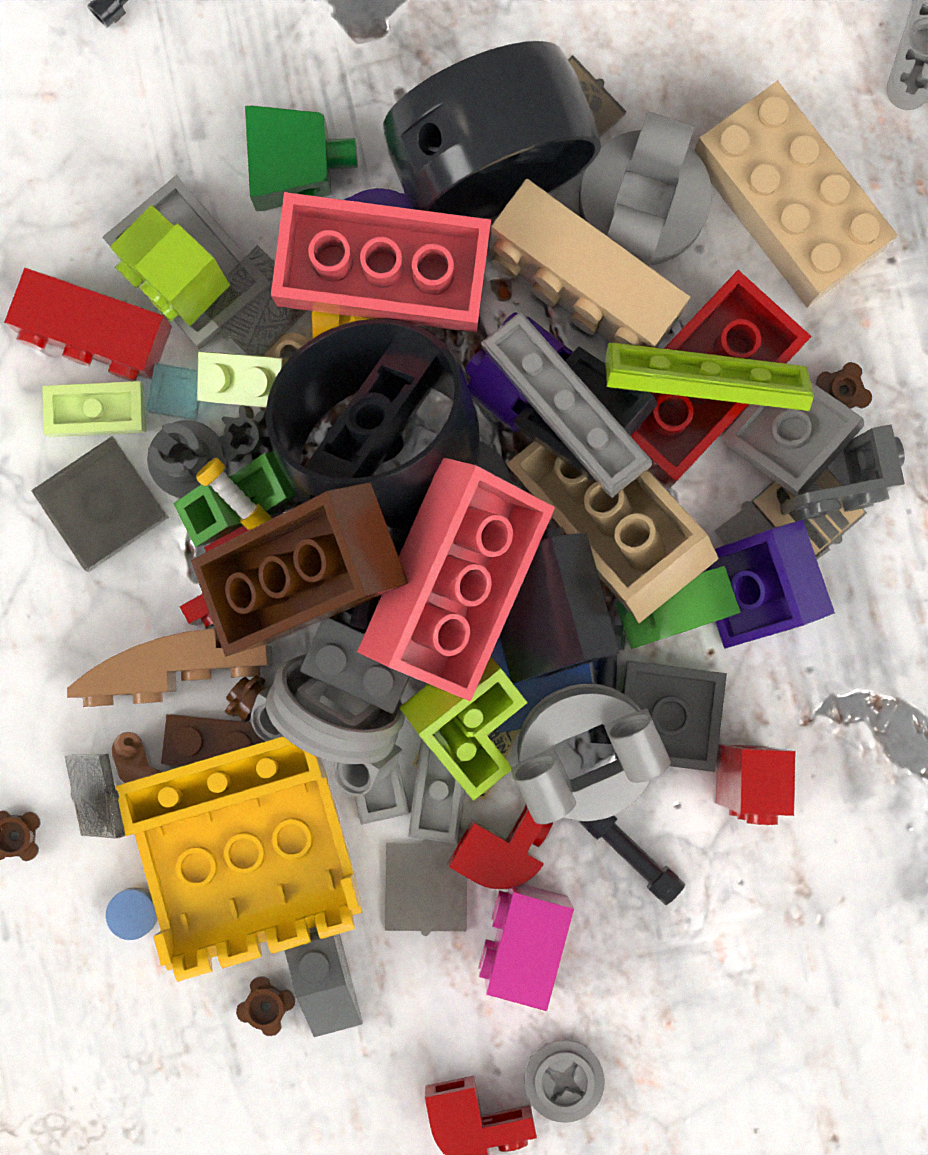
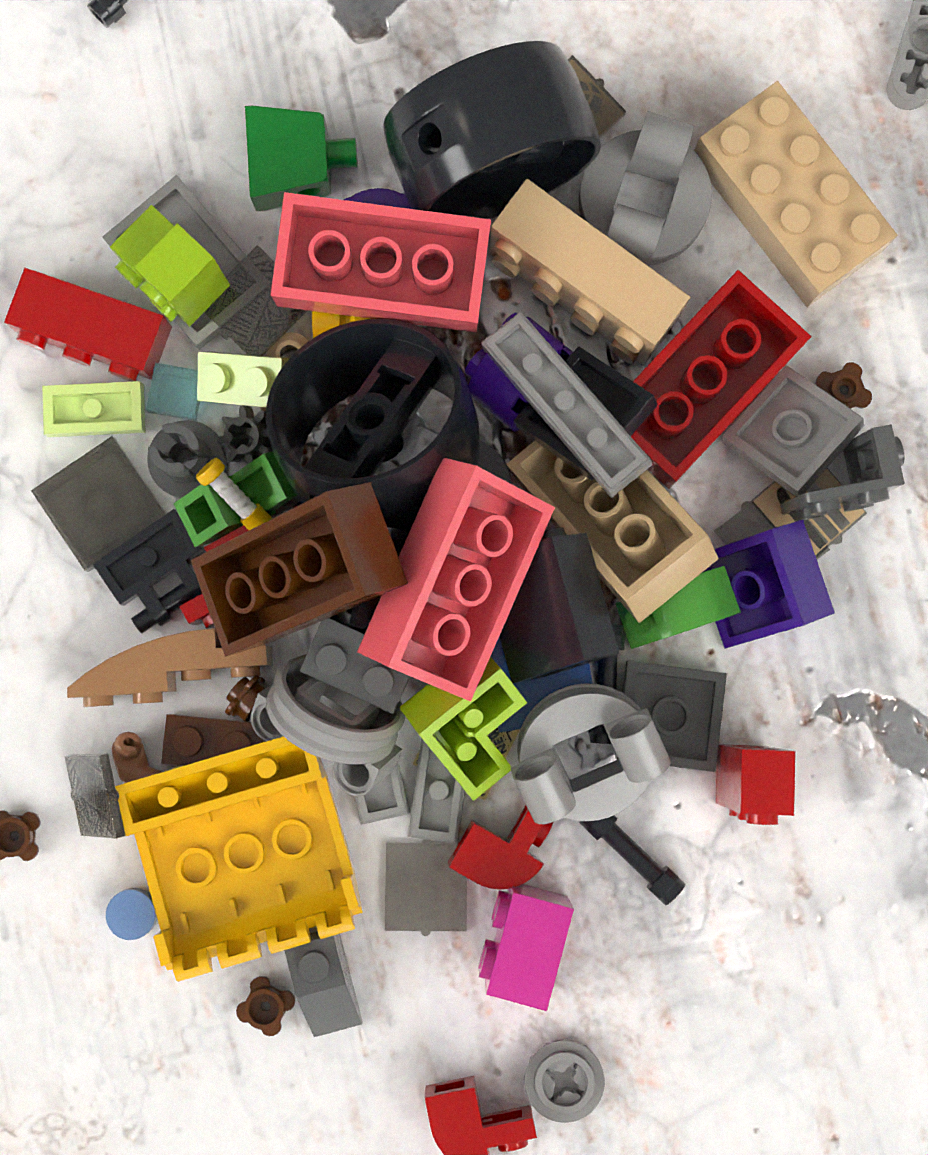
lime tile [605,342,814,411] -> none
none -> black plate [92,509,205,634]

